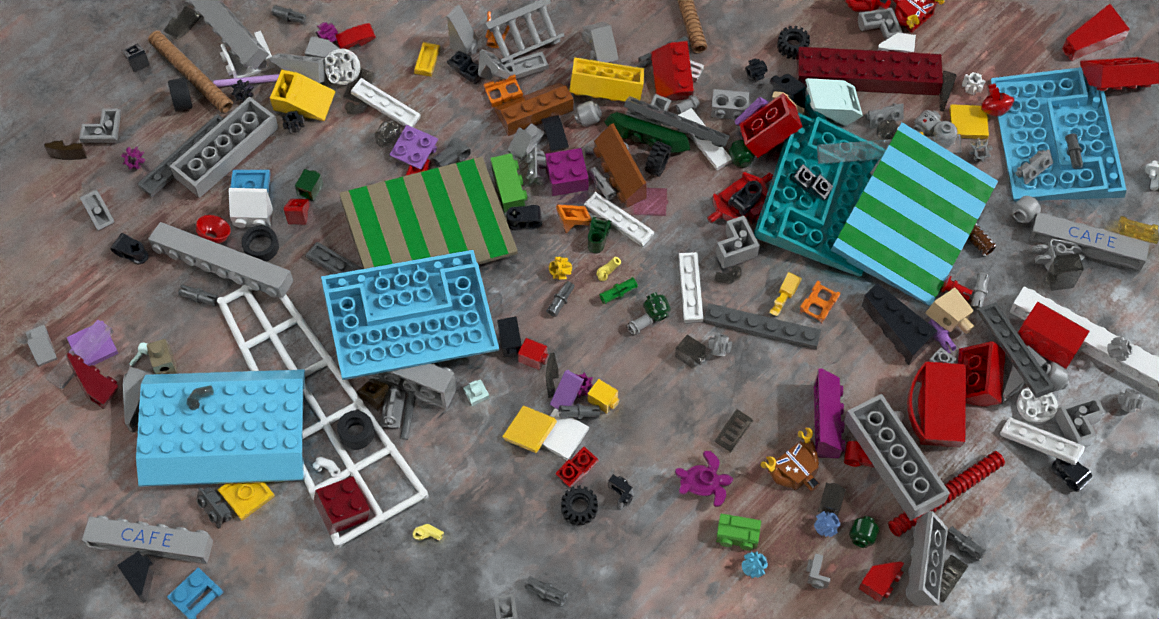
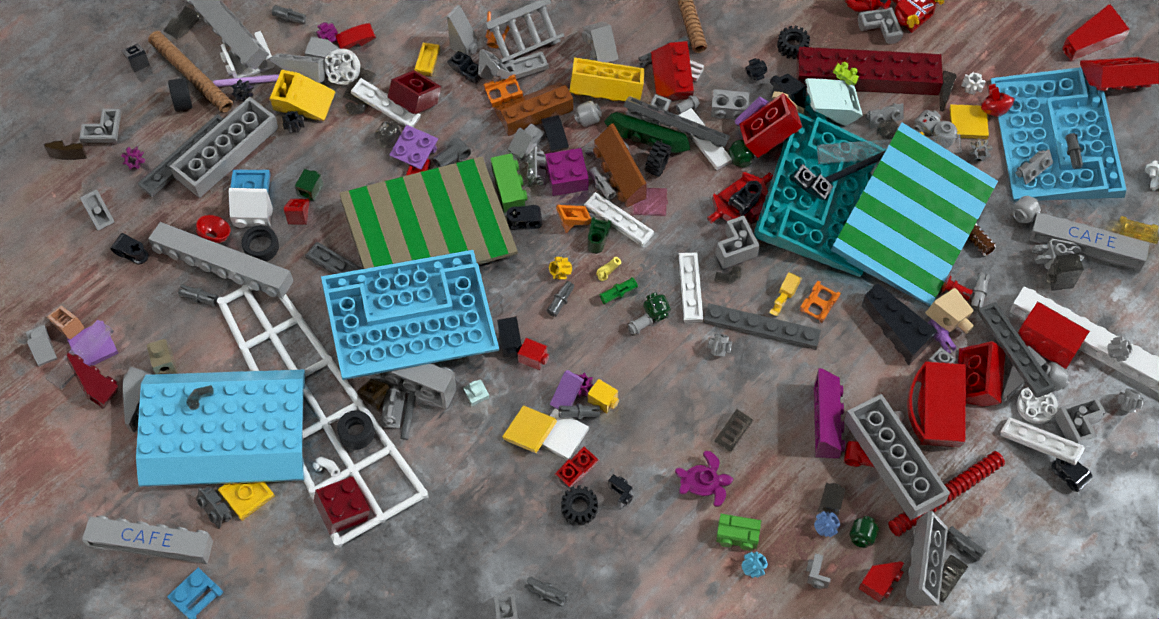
black slope [117,551,154,603] -> none
light aqua hand [129,343,149,367] -> none
light yellow arm [412,524,444,541] -> none
clear smoke slope [546,352,559,398] -> none
clear smoke brick [675,334,706,369] -> none
dark orange torso [761,427,820,492] -> none
white slope [877,33,916,53] -> none
none -> nougat slope [46,306,84,339]
none -> dark red brick [387,70,441,114]
none -> black bar [825,150,886,183]
none -> lime piece [833,62,859,85]

